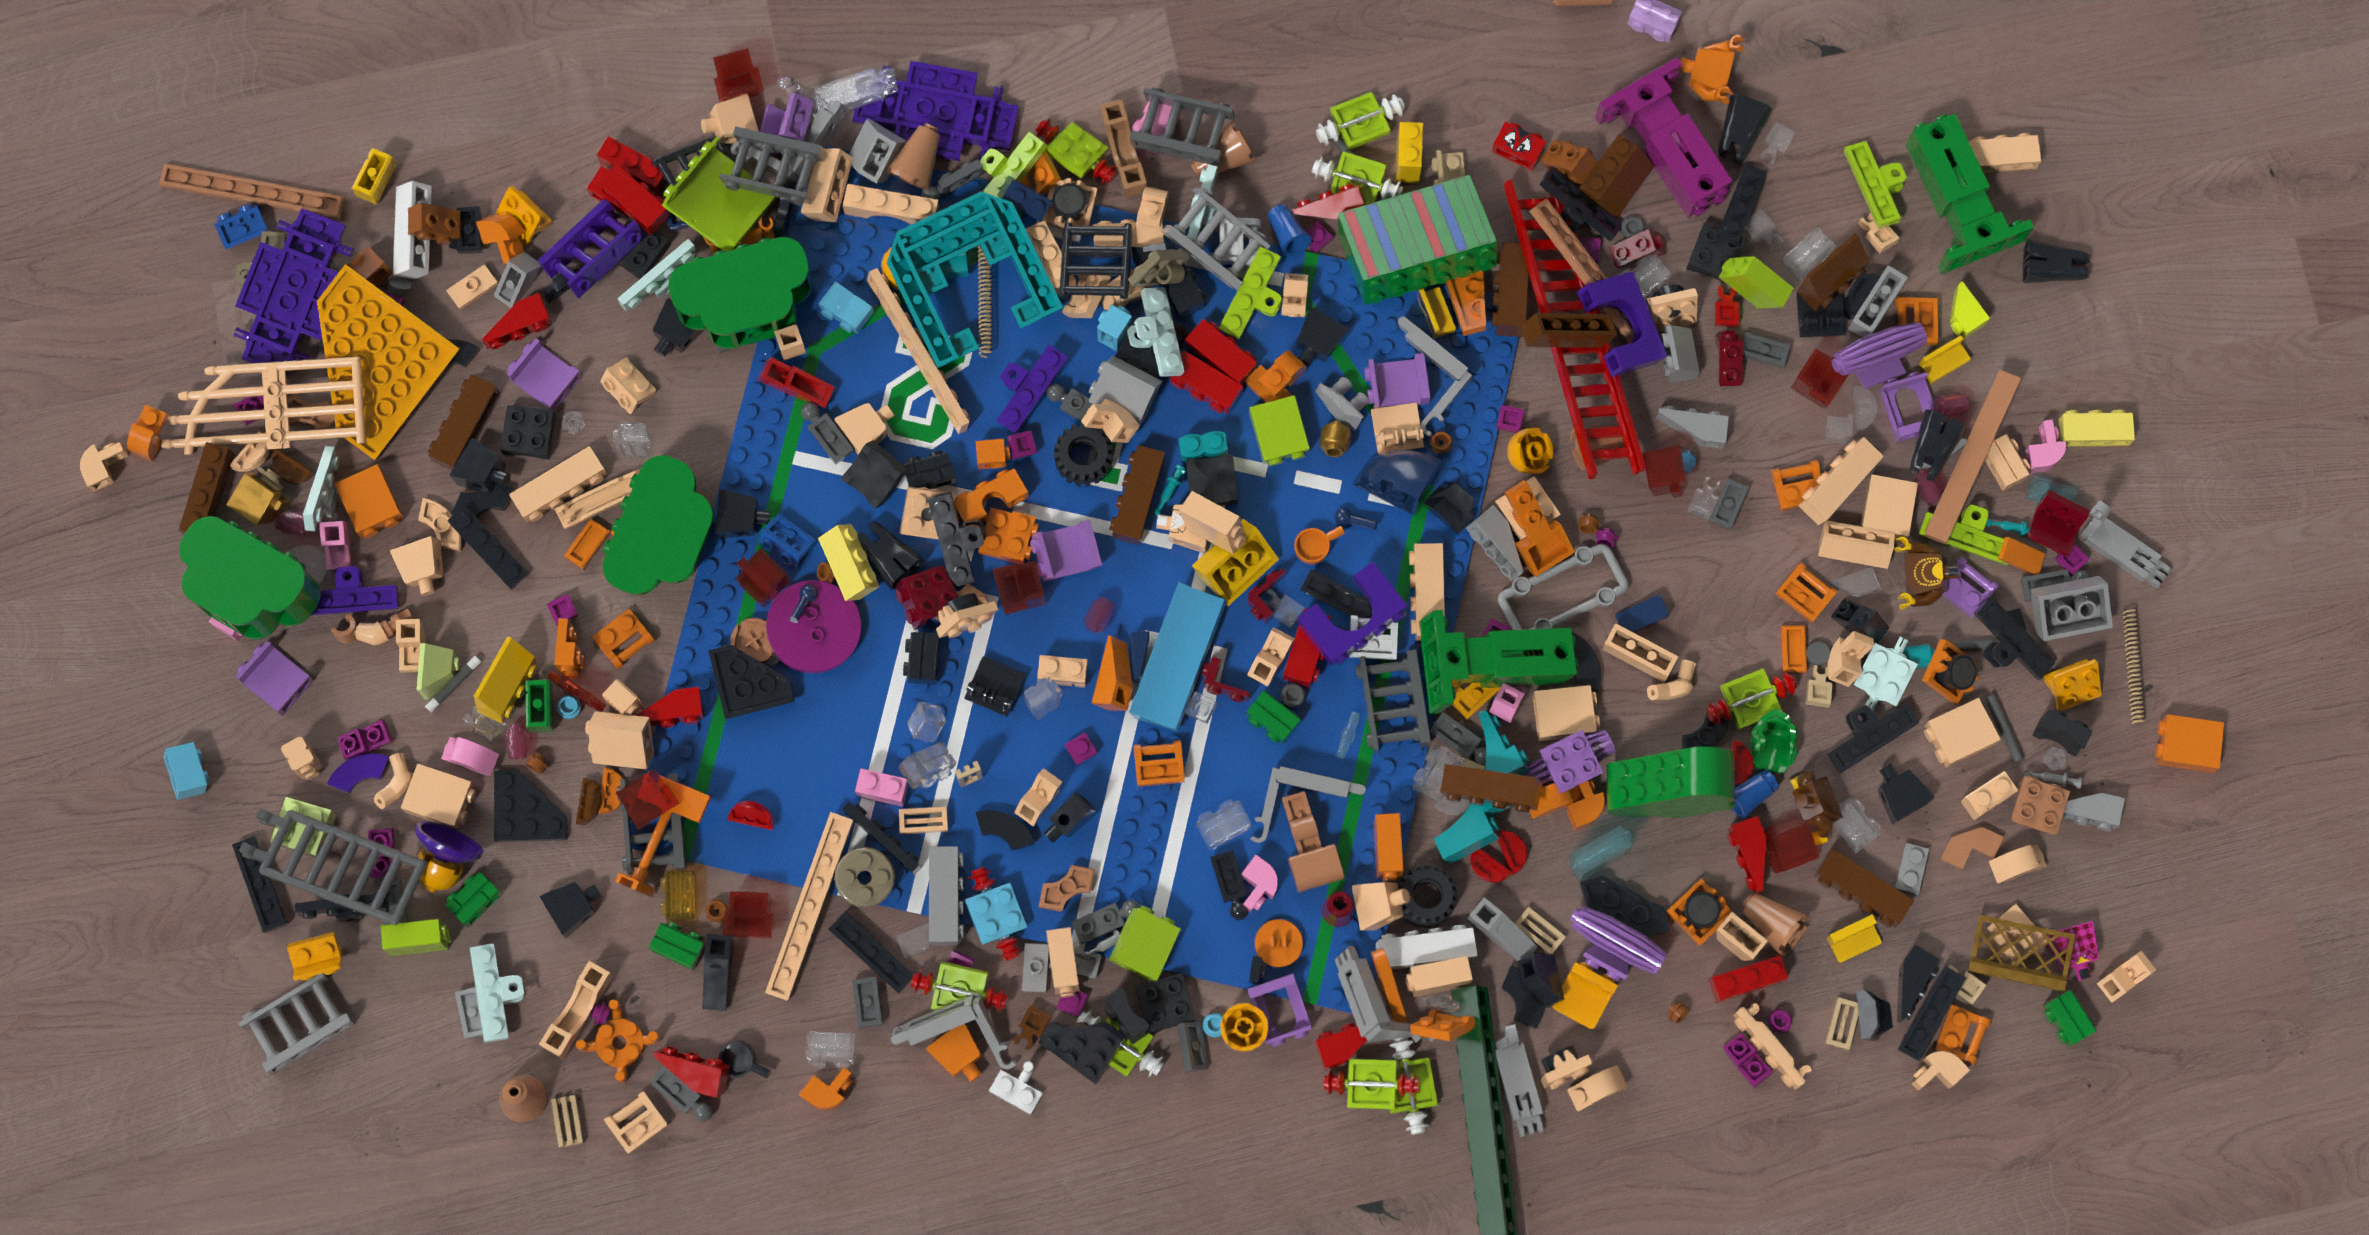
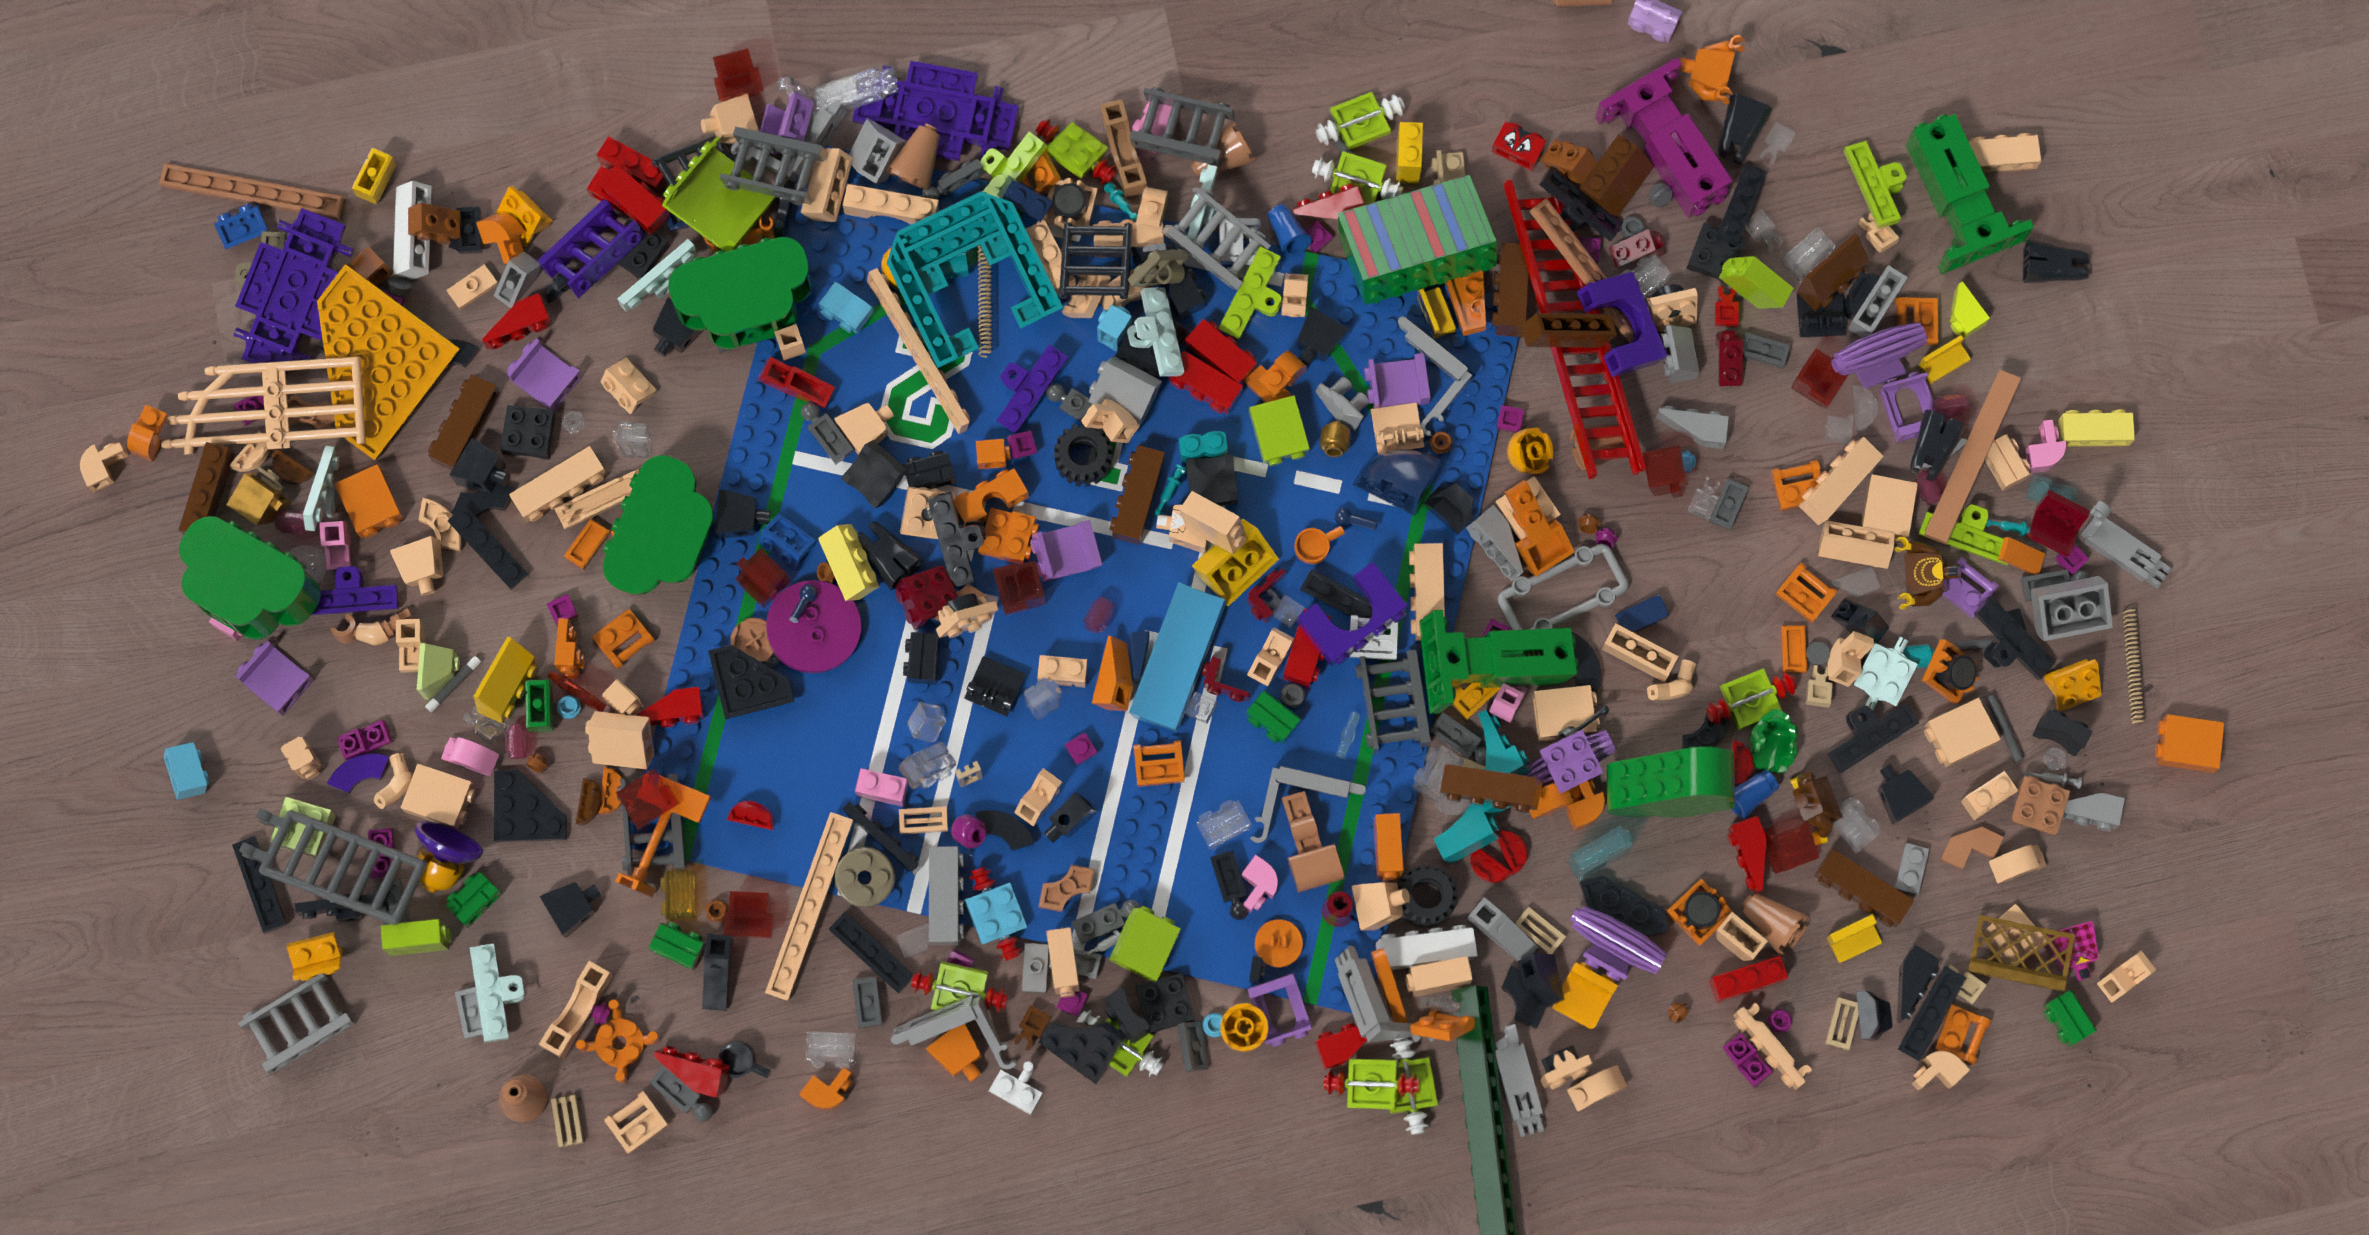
none -> magenta head [951,814,987,849]
none -> teal piece [1104,182,1137,220]
none -> hinge [1559,705,1609,740]
none -> dark grey tile [1649,183,1672,208]

